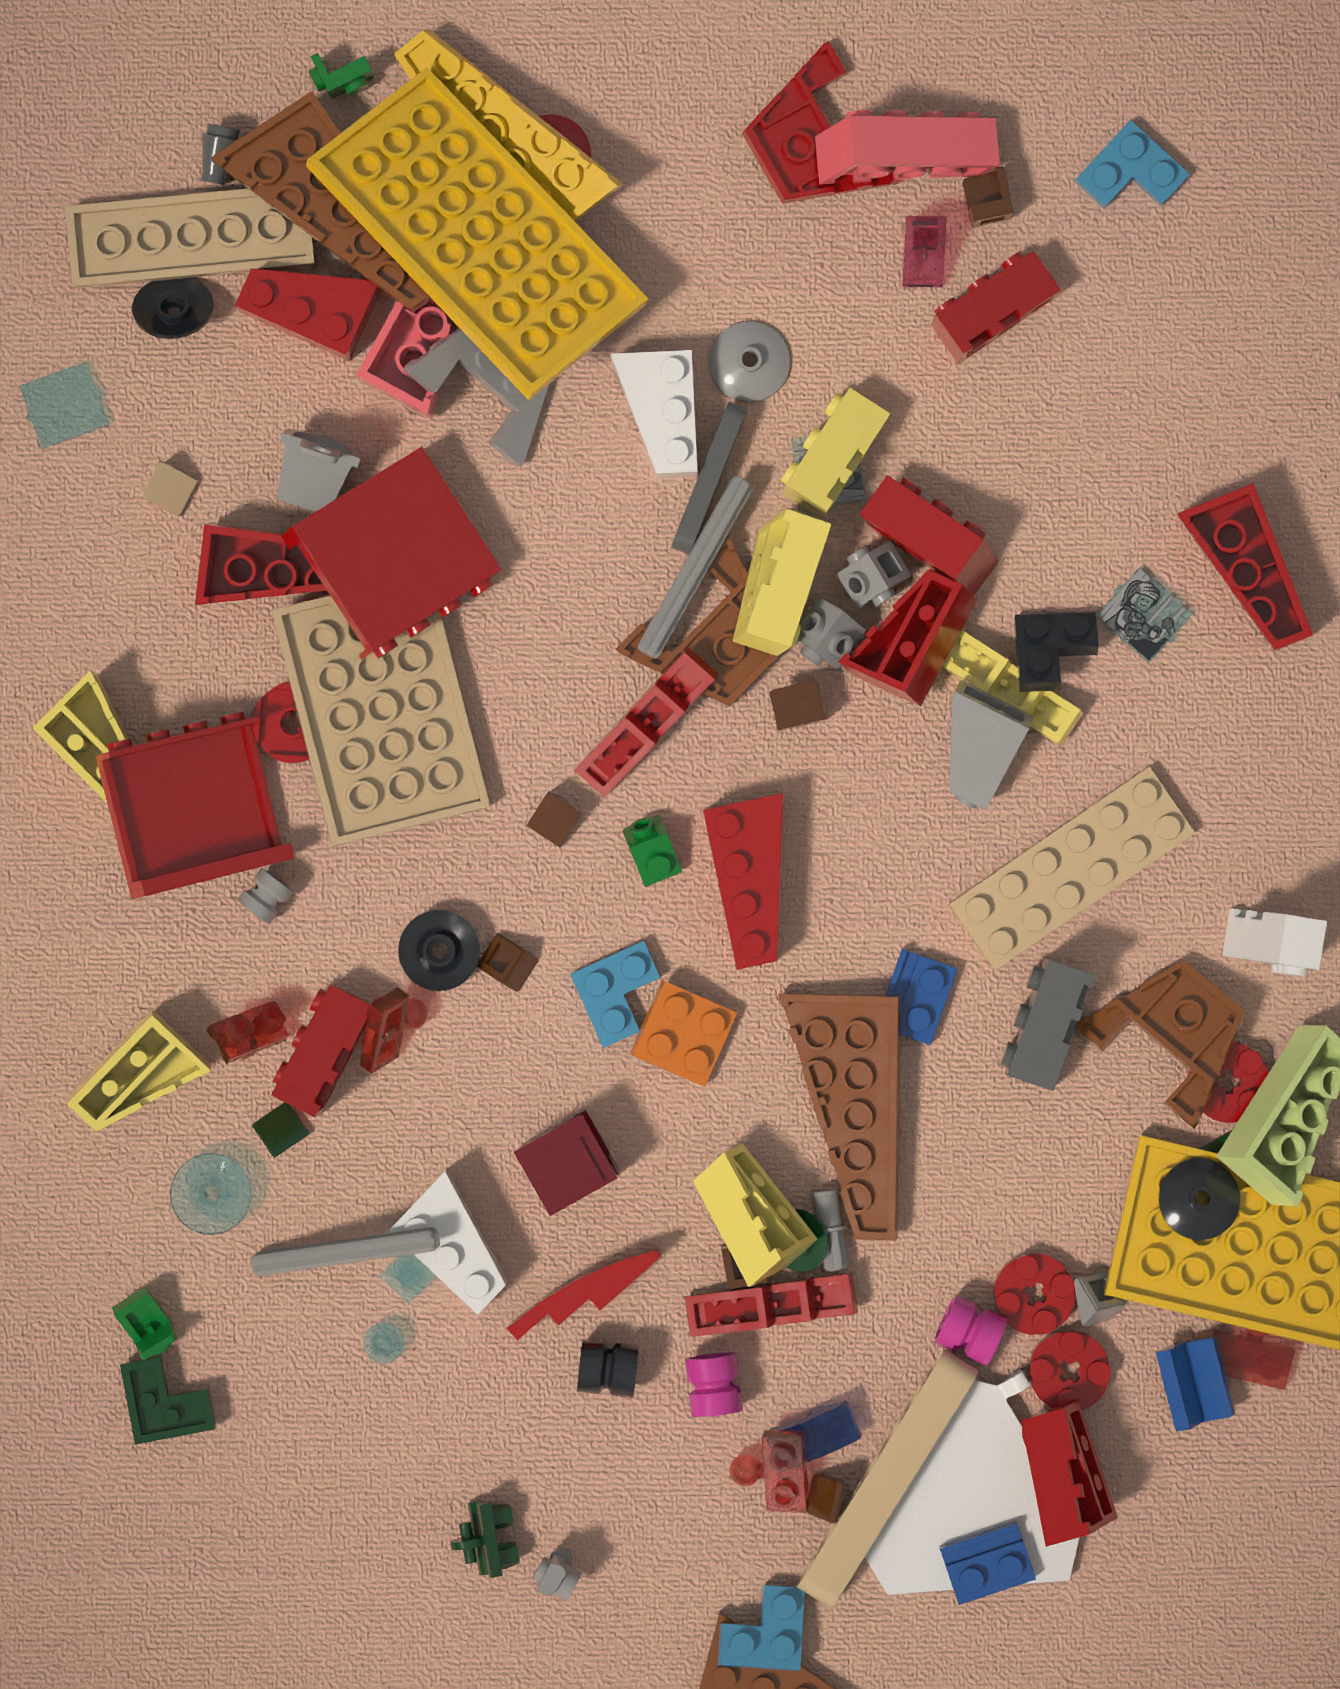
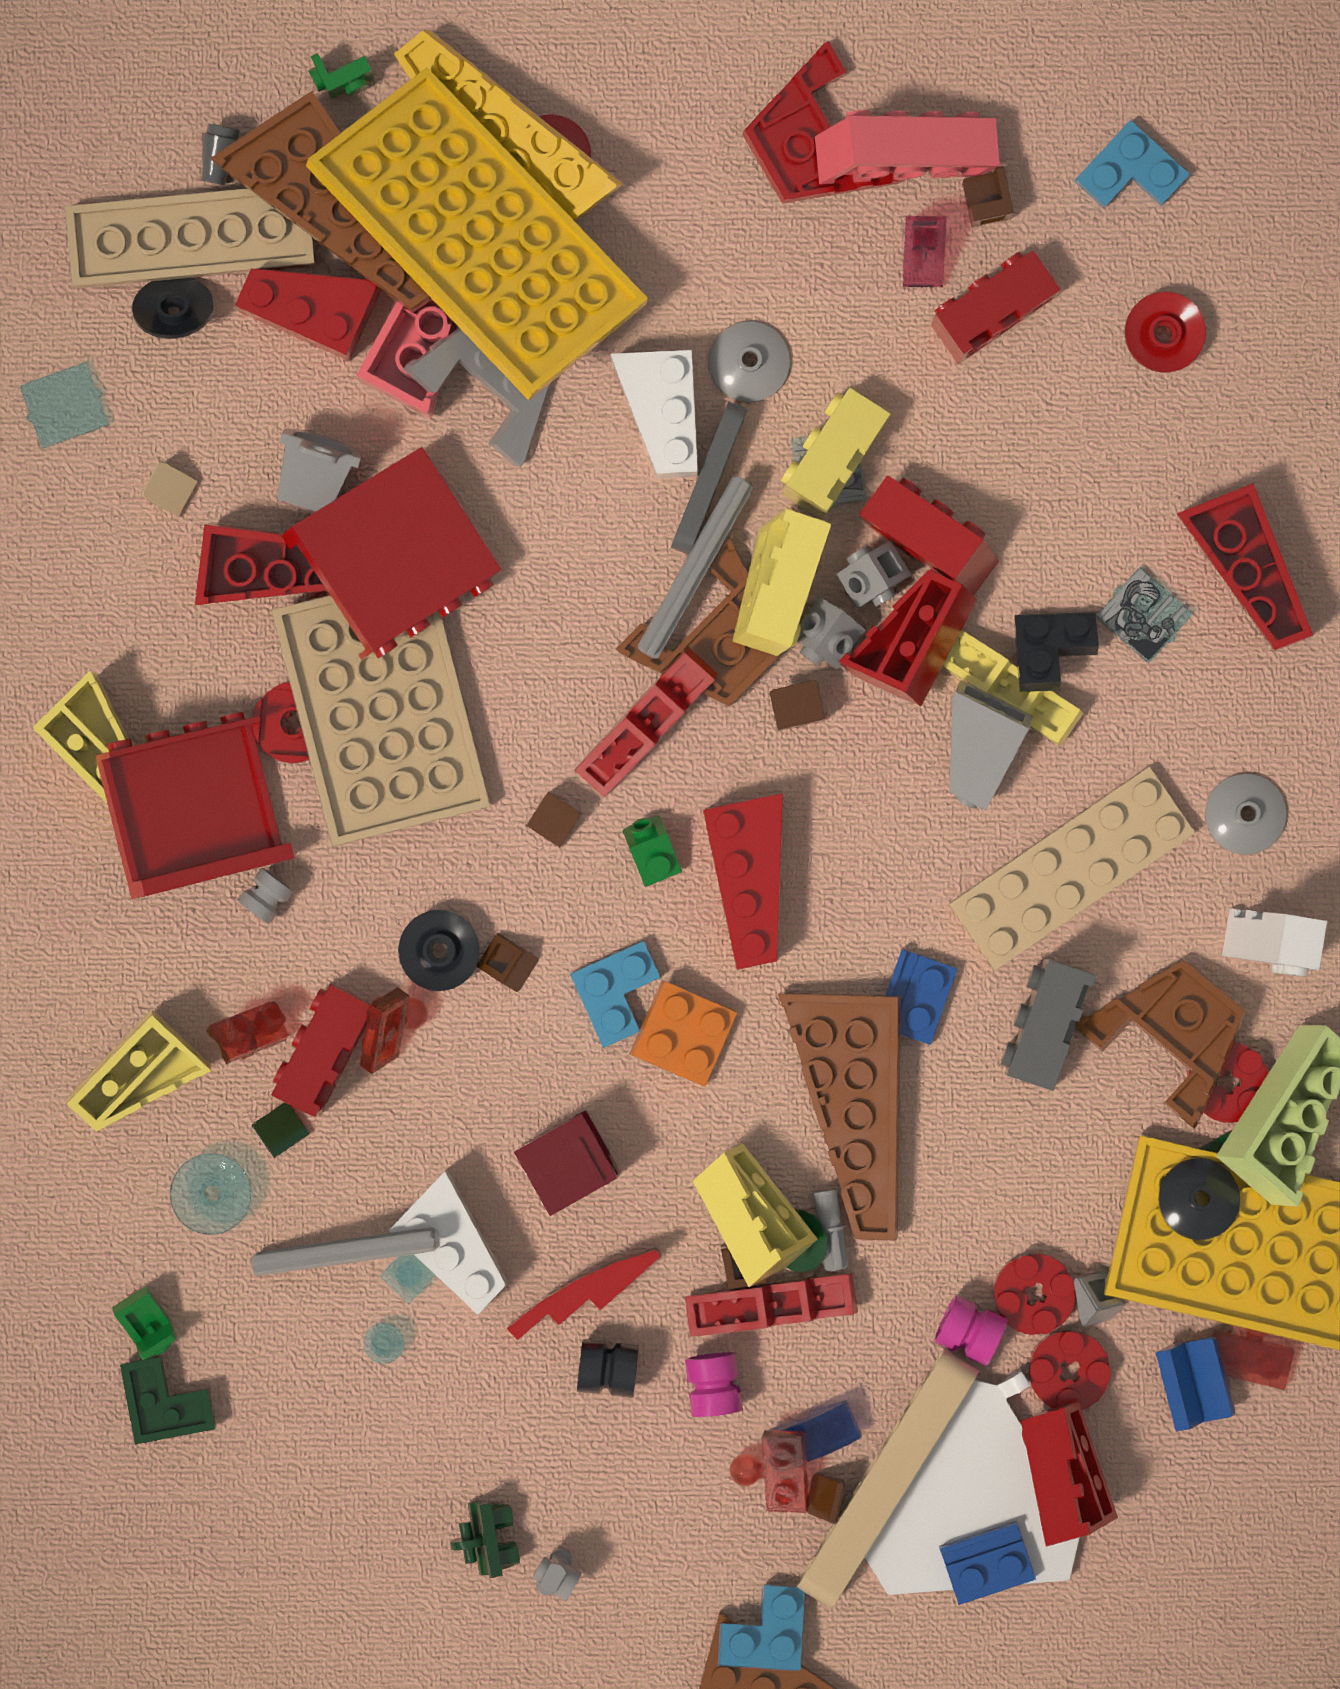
none -> red dish [1125,292,1206,373]
none -> light grey dish [1205,774,1286,855]

